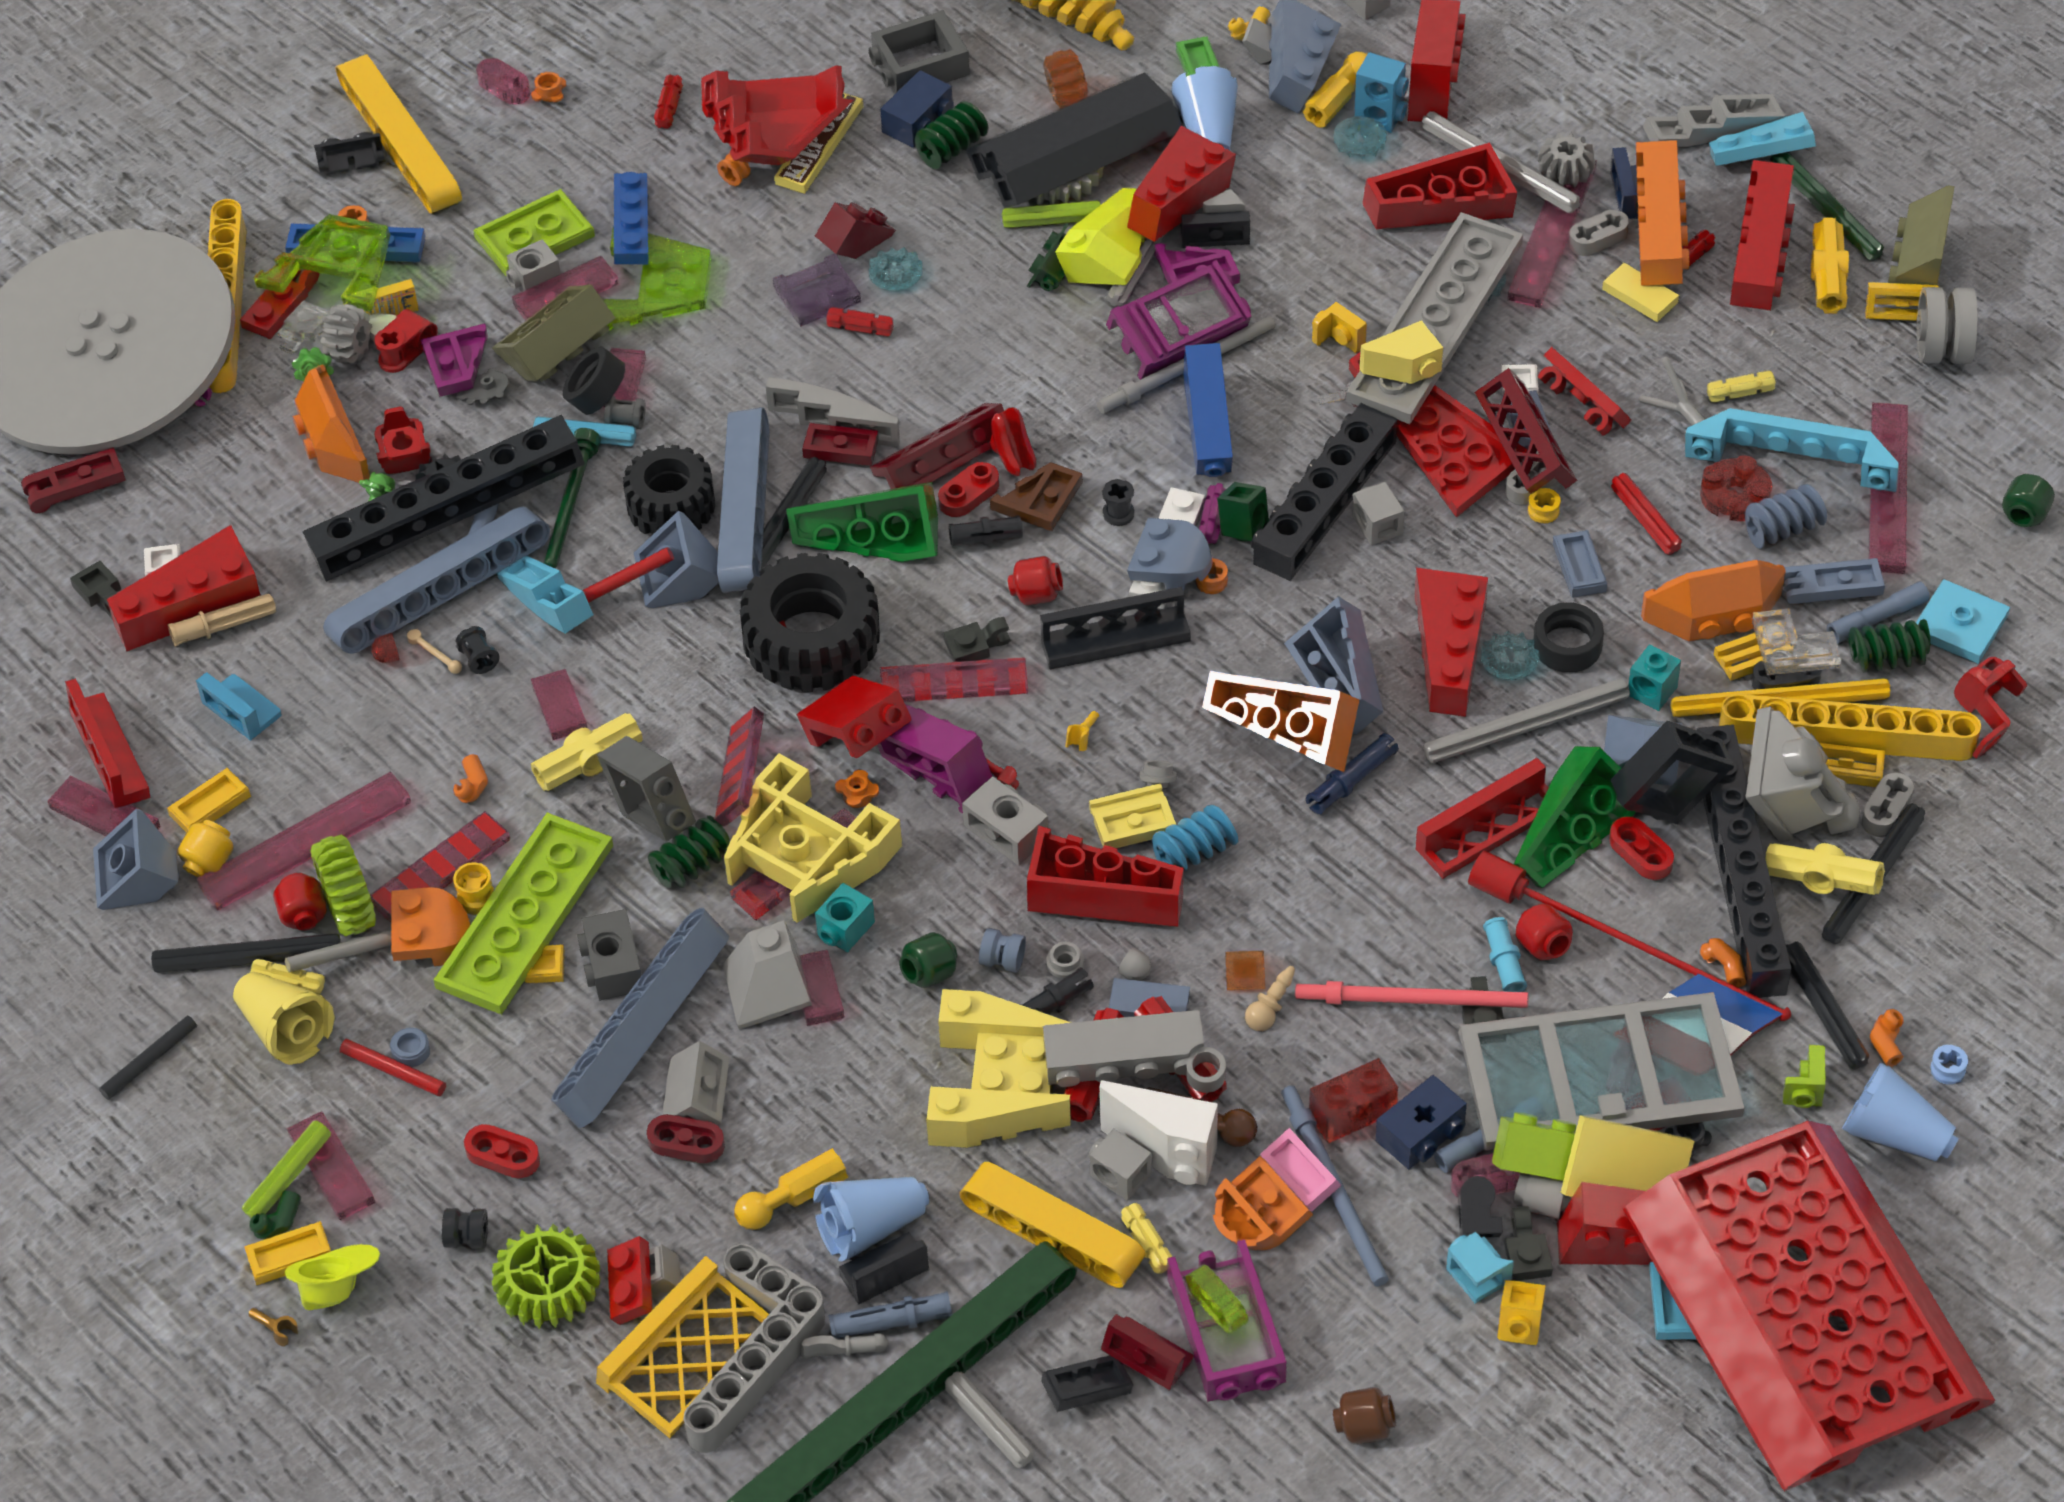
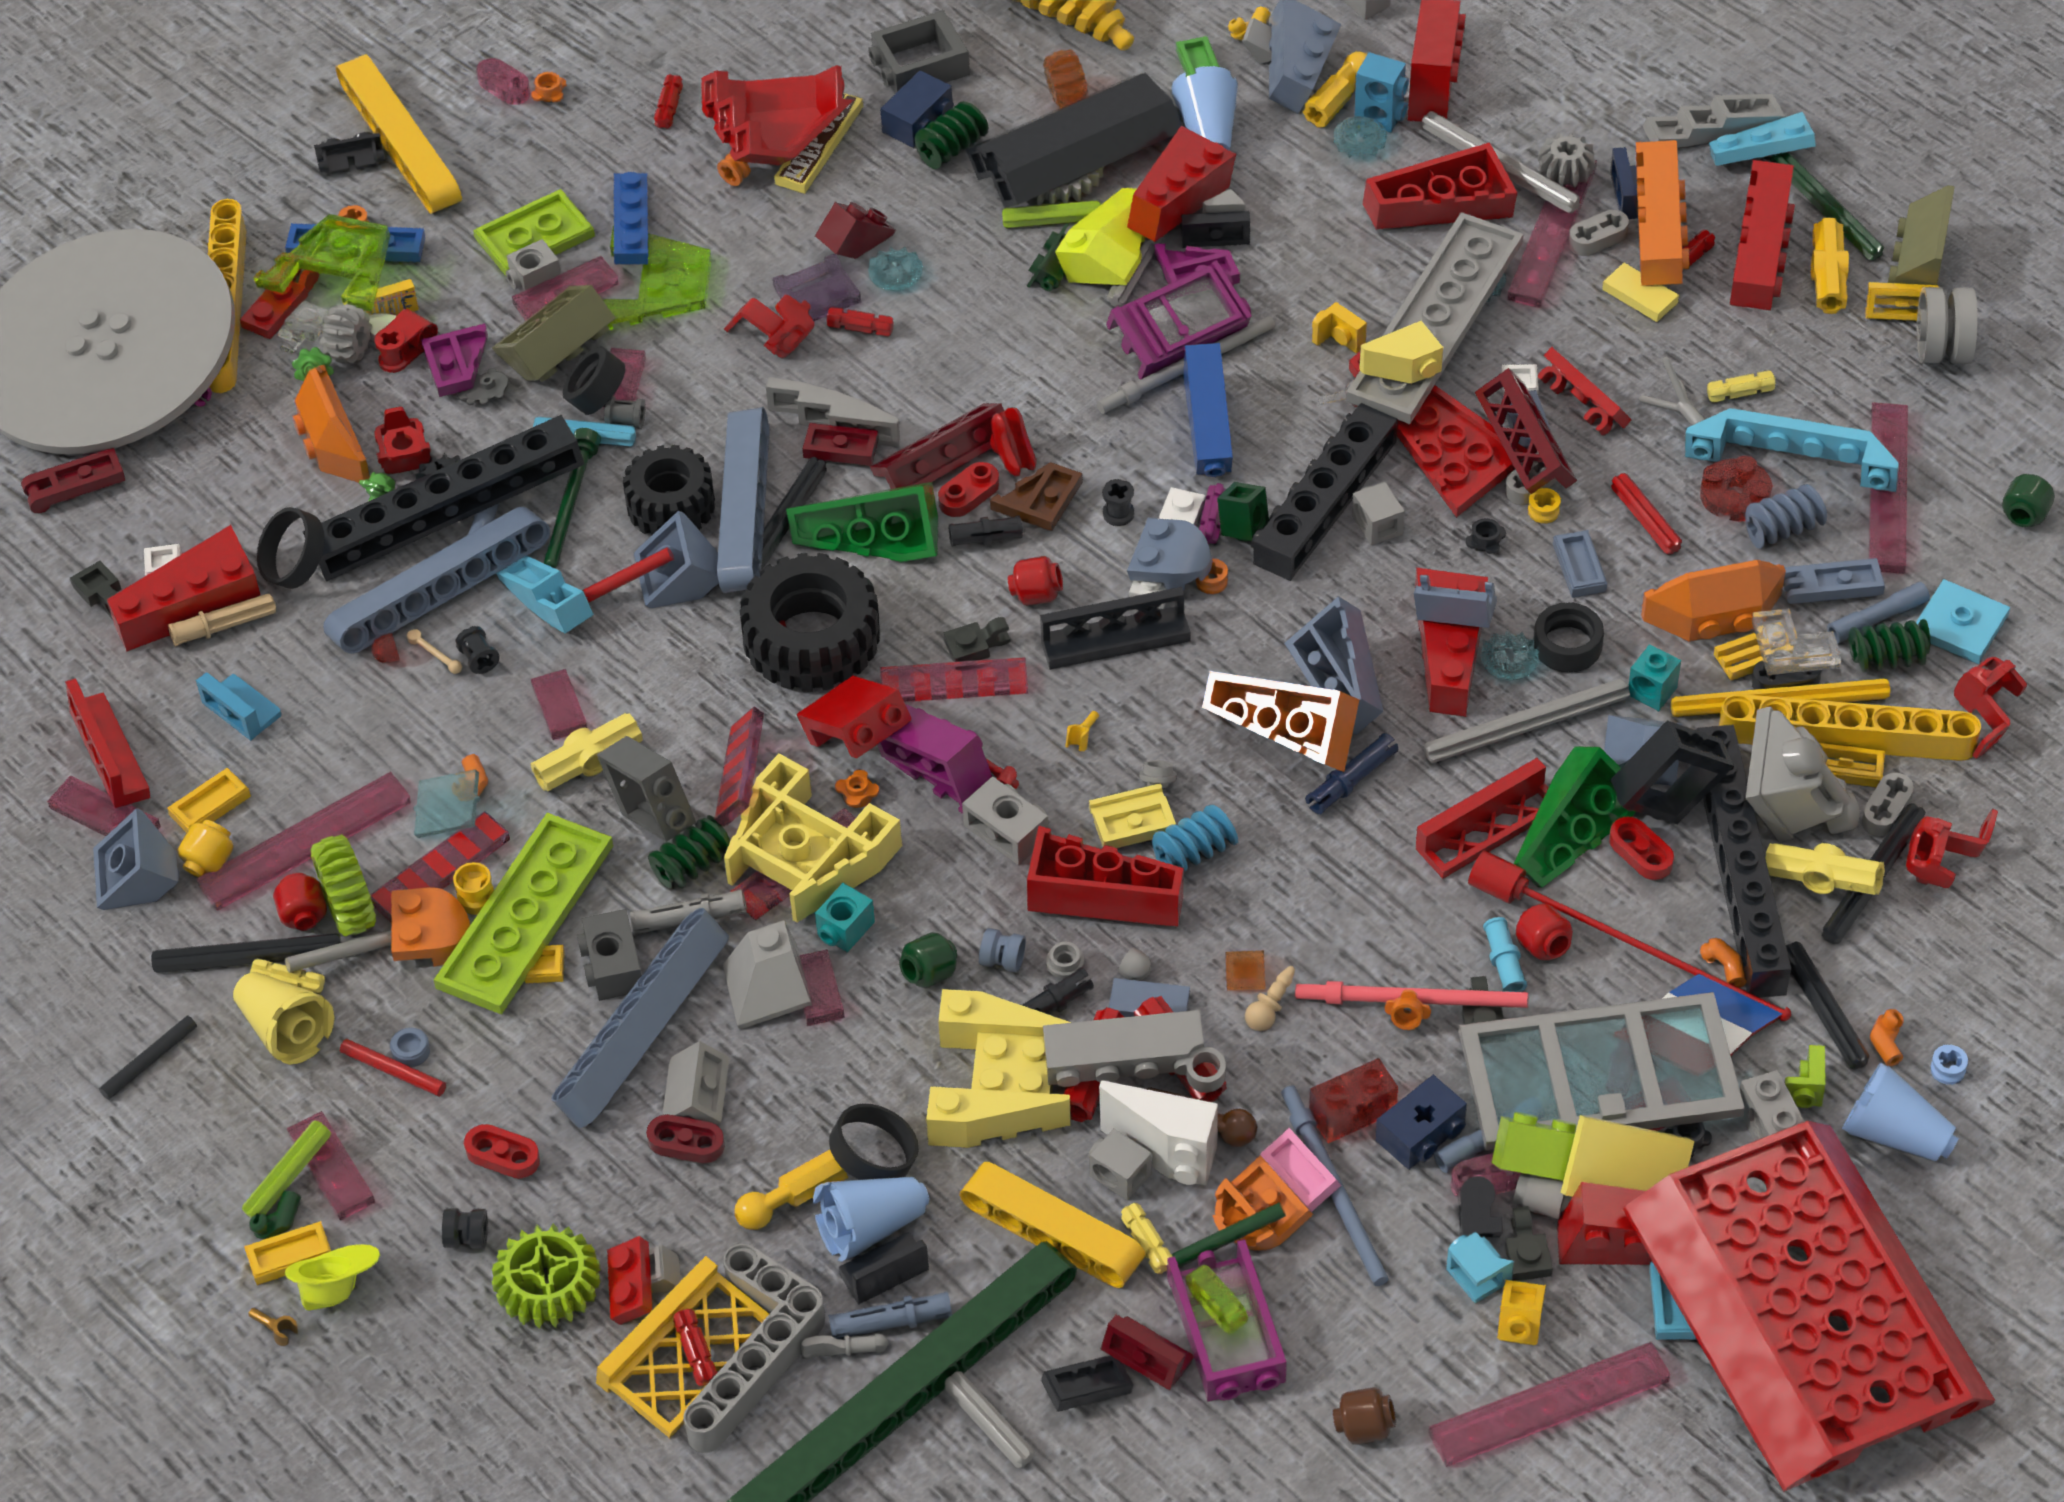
none -> black tyre [257,507,324,589]
none -> clear light blue piece [413,769,480,838]
none -> light grey pin [630,889,747,936]
none -> red axle [673,1308,718,1386]
none -> red piece [724,294,815,358]
none -> black tyre [829,1104,919,1180]
none -> dark green bar [1171,1202,1286,1268]
none -> orange plate [1384,989,1431,1030]
none -> sand blue hinge [1414,575,1497,628]
none -> clear pink tile [1428,1341,1670,1467]
none -> black plate [1465,518,1506,554]
none -> light grey brick [1740,1070,1805,1141]
none -> red piece [1906,808,1998,888]

